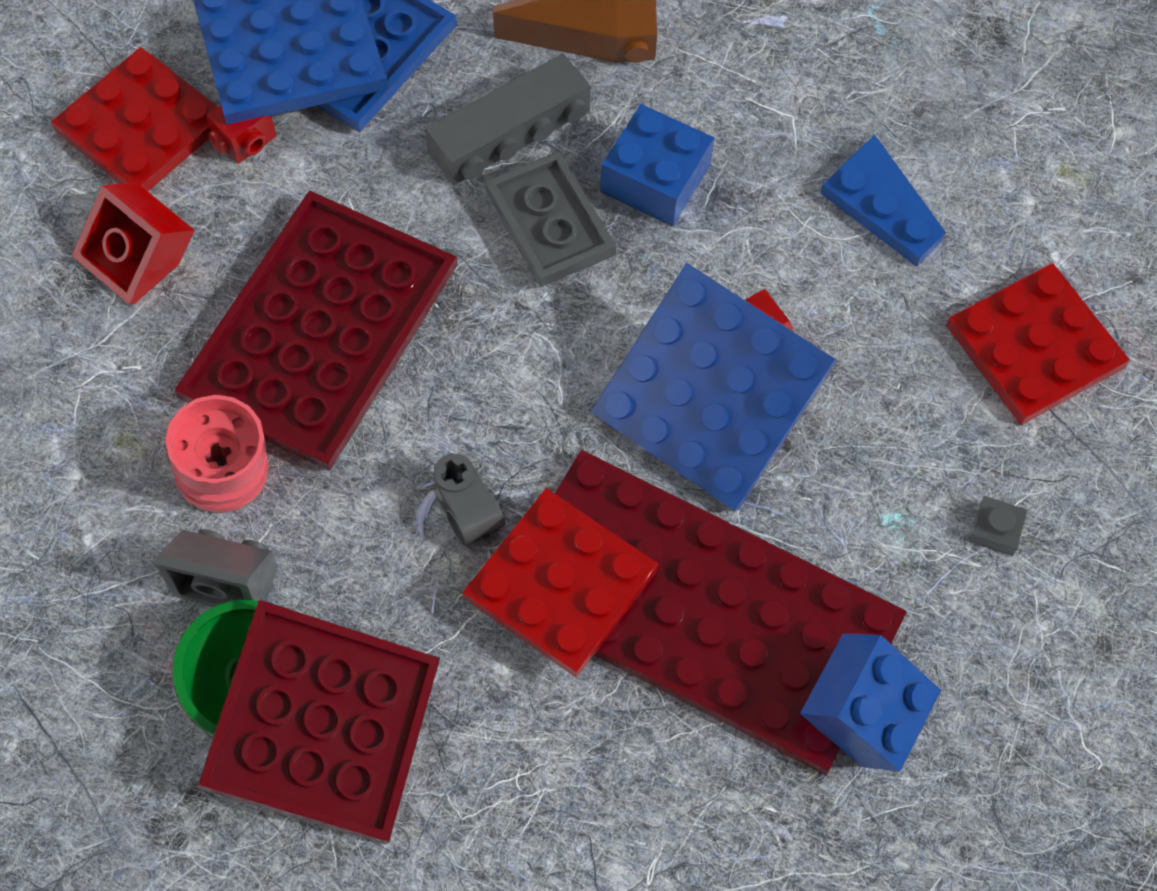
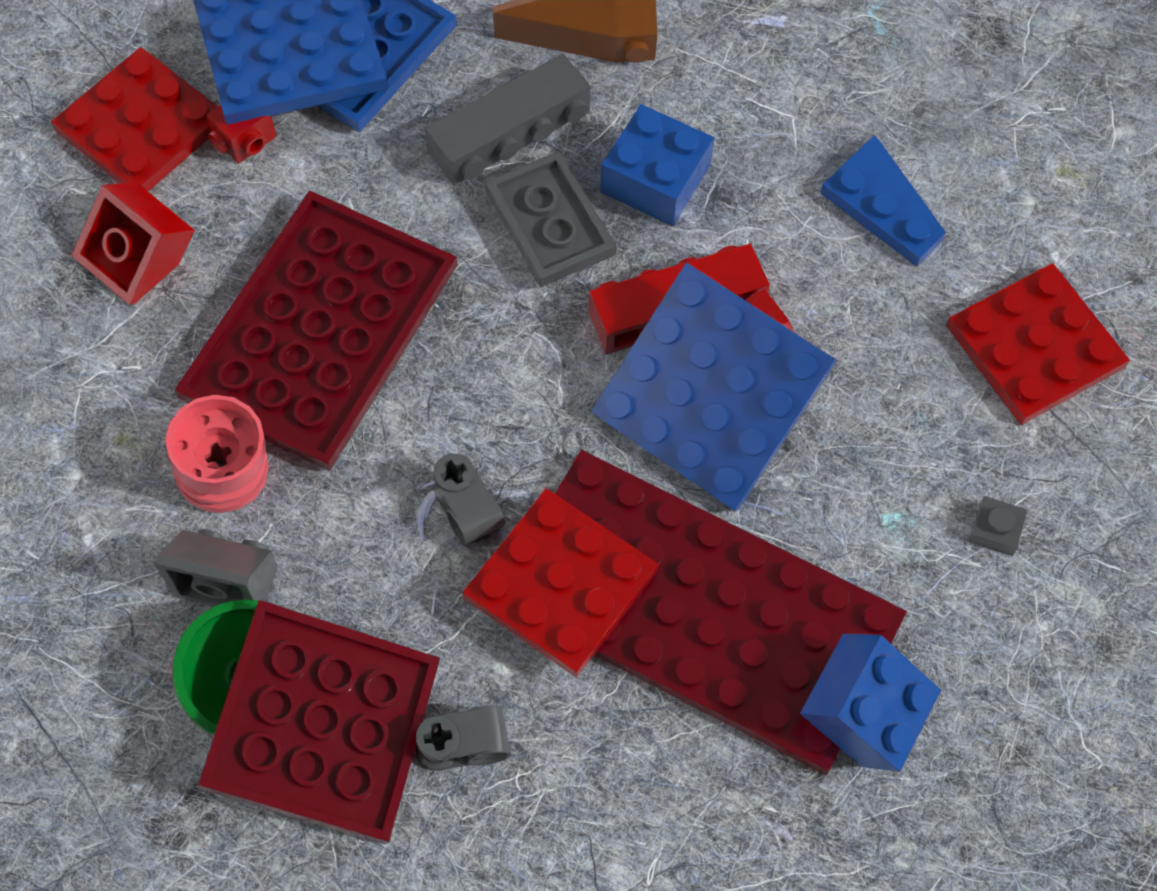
none -> dark grey piece [416,705,511,771]
none -> red brick [588,243,770,355]

